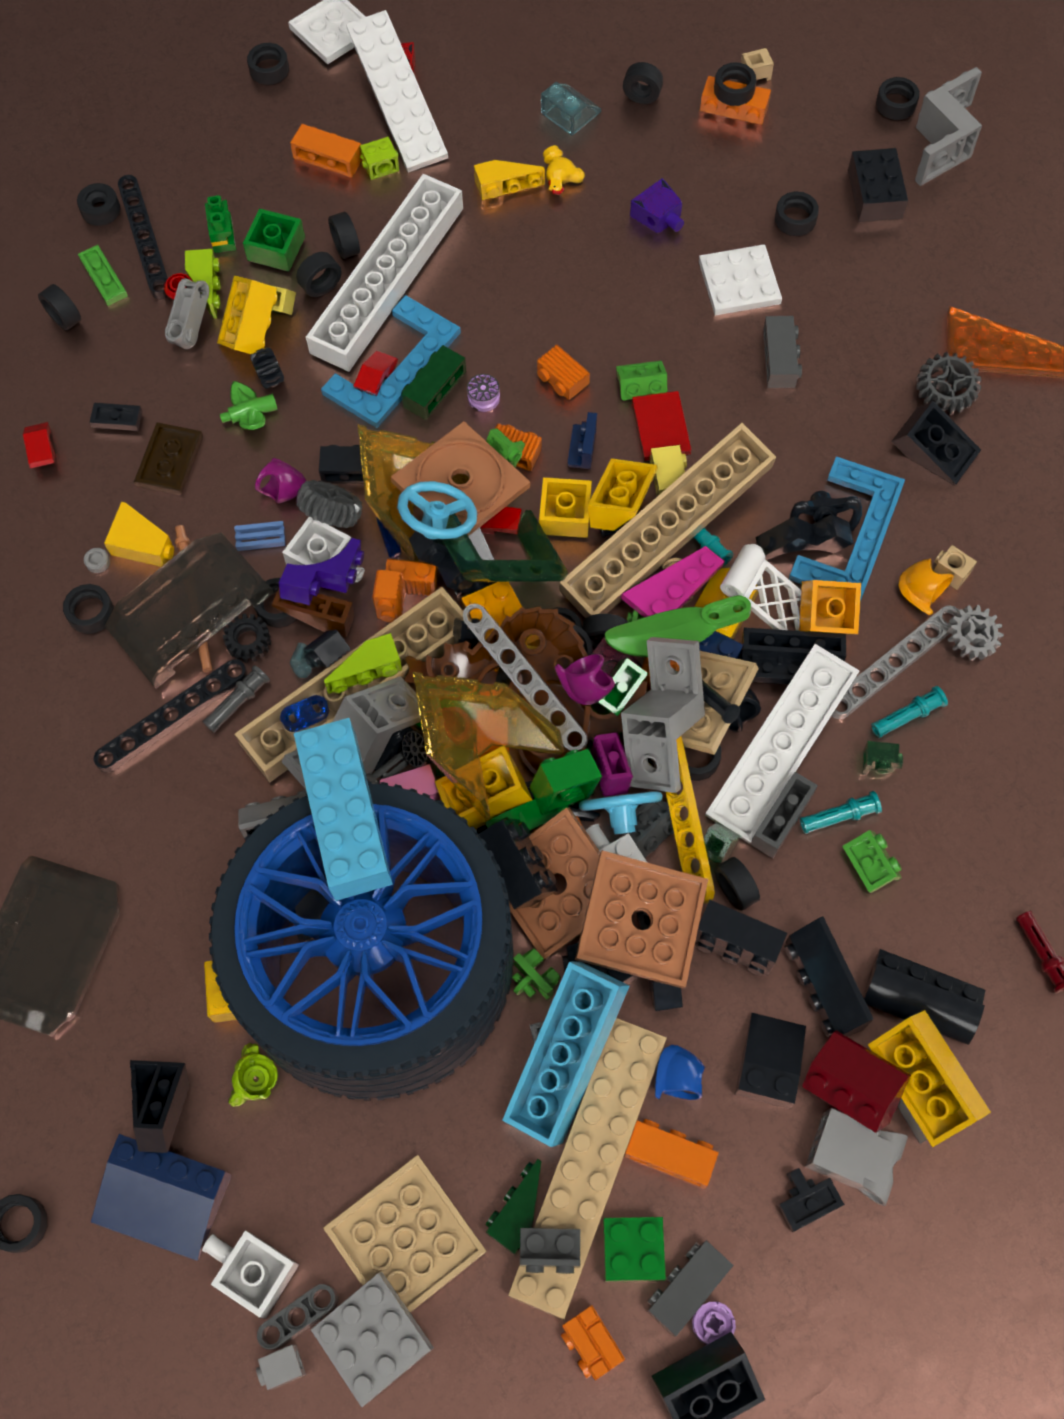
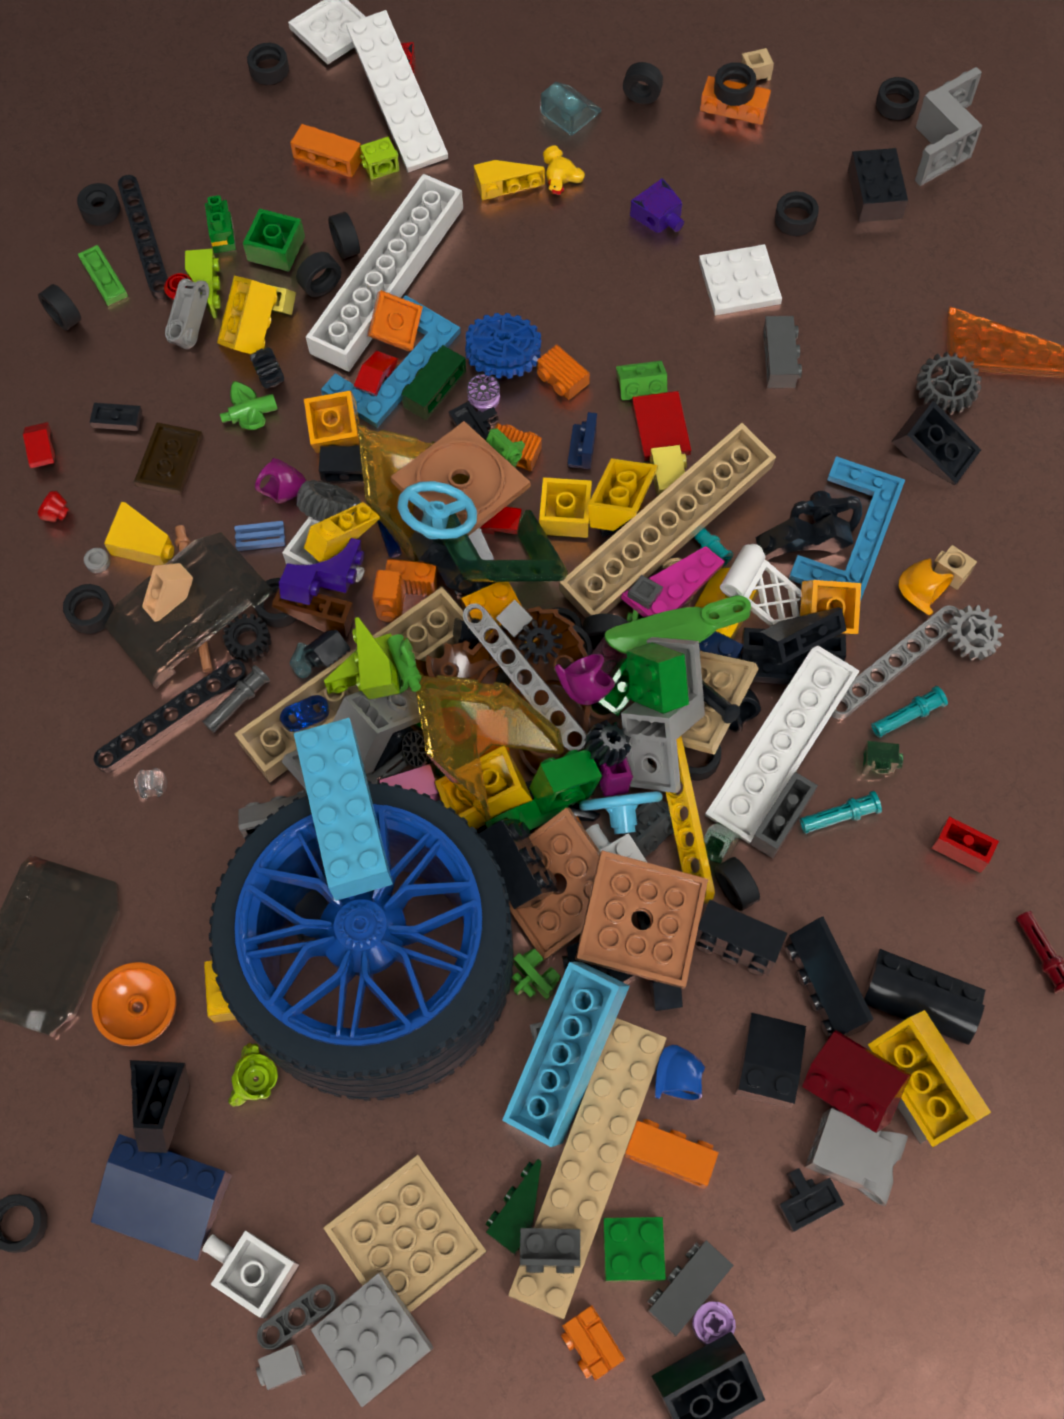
bright green bracket [842,830,902,893] -> none
none -> red cone [37,491,69,523]
none -> orange dish [92,962,176,1046]
none -> clear piece [134,768,168,799]
none -> light nougat slope [142,563,193,622]
none -> light orange brick [304,390,363,453]
none -> yellow slope [304,502,380,562]
none -> lime slope [353,617,399,700]
none -> orange tile [368,290,423,352]
none -> bright green plant [387,634,421,694]
none -> black hinge [448,401,499,441]
none -> blue piece [465,313,542,379]
none -> light grey tile [496,600,533,637]
none -> black gear [518,619,563,664]
none -> black gear [584,720,631,768]
none -> green brick [626,642,689,714]
none -> dark grey tile [627,575,663,609]
none -> black slope [761,607,847,663]
none -> red brick [931,816,999,873]

